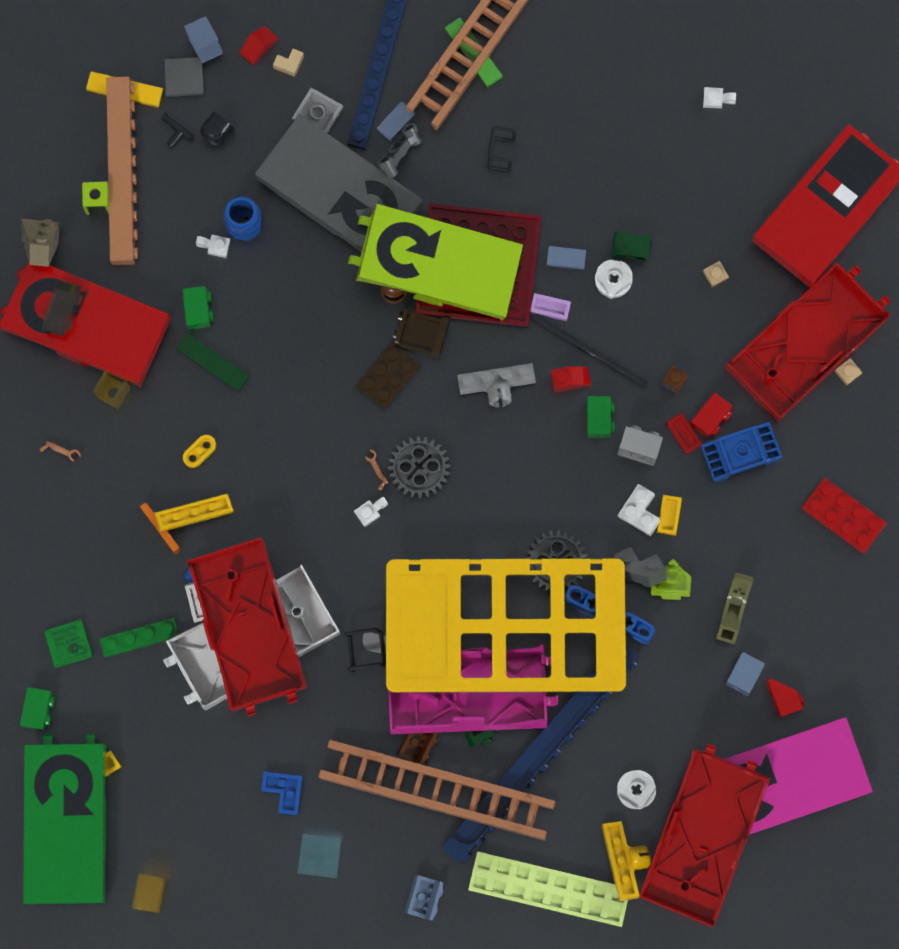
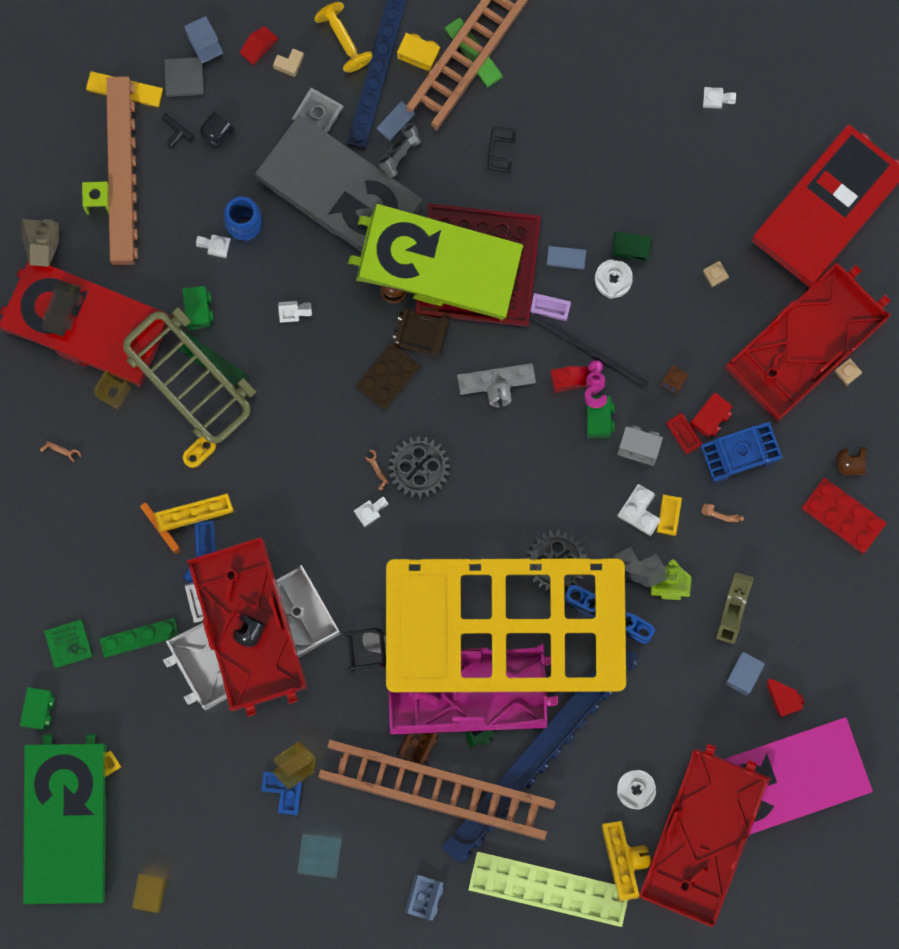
none -> olive bar [123,307,256,444]
none -> blue tile [194,520,216,558]
none -> black helmet [233,612,266,648]
none -> clear yellow piece [274,741,316,789]
none -> white plate [278,301,312,322]
none -> yellow hose [315,2,372,73]
none -> yellow brick [397,33,440,72]
none -> dark pink piece [584,360,607,408]
none -> nougat piece [701,504,744,522]
none -> reddish brown helmet [837,447,867,476]

